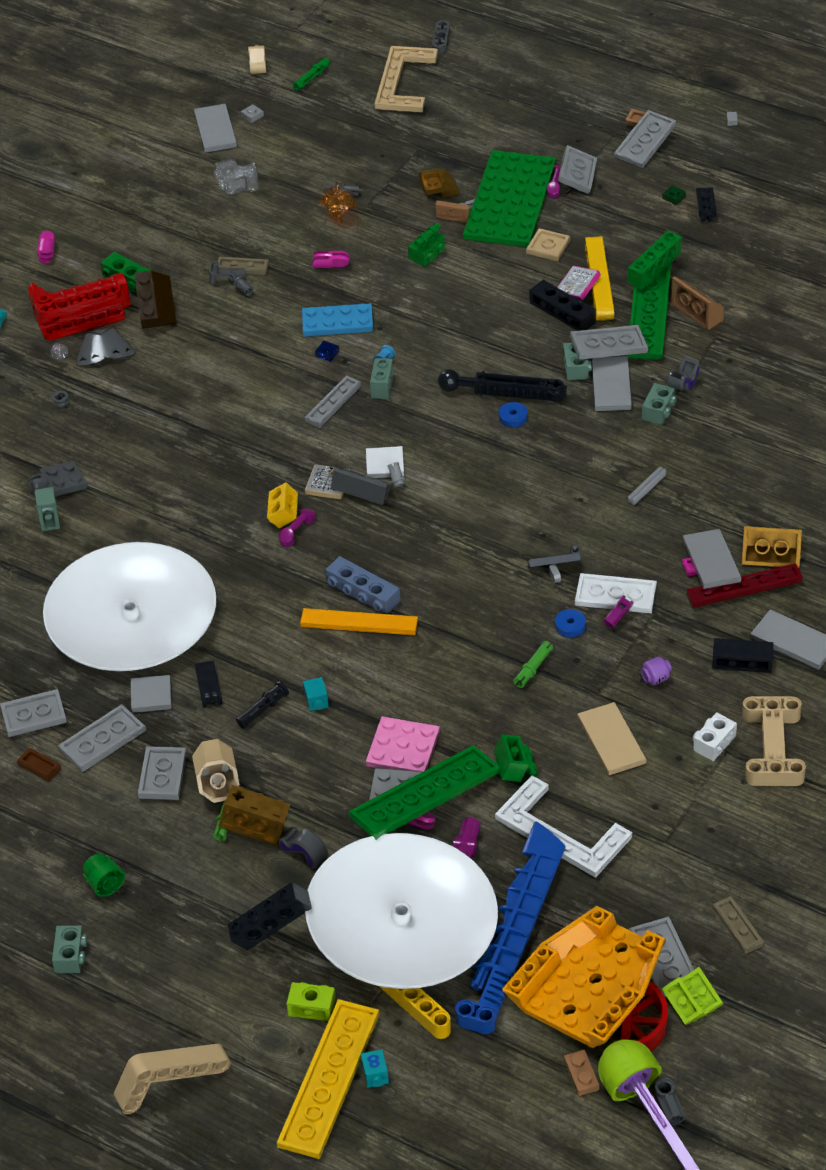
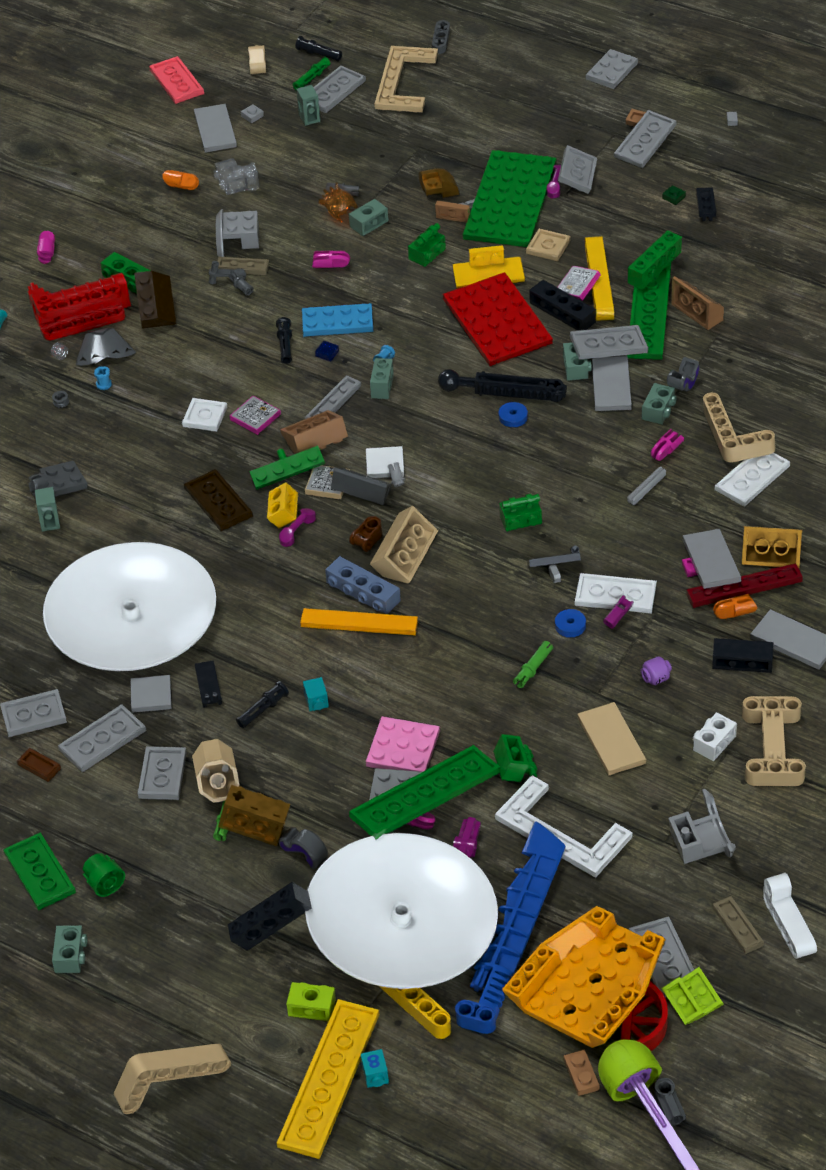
none -> green tile [3,832,76,910]
none -> dark azure bush [94,366,112,390]
none -> coral tile [149,56,204,104]
none -> orange arm [162,170,199,190]
none -> white tile [182,398,227,432]
none -> dark brown tile [184,469,253,531]
none -> light grey piece [216,209,259,257]
none -> tile [230,396,281,435]
none -> green plate [249,446,325,490]
none -> black pin [276,317,292,364]
none -> medium nougat slope [280,410,348,454]
none -> black pin [295,36,343,61]
none -> sand green brick [297,85,320,126]
none -> light grey tile [313,66,366,113]
none -> sand green brick [349,199,388,236]
none -> reddish brown piece [349,516,382,552]
none -> tan slope [370,506,438,583]
none -> red plate [443,272,553,366]
none -> yellow bracket [452,245,525,289]
none -> green brick [499,494,542,531]
none -> light grey plate [586,49,638,89]
none -> dark pink arm [651,429,684,461]
none -> light grey piece [669,789,736,864]
none -> tan beam [703,392,775,462]
none -> orange arm [713,594,757,619]
none -> white tile [715,452,790,507]
none -> white beam [763,873,817,959]

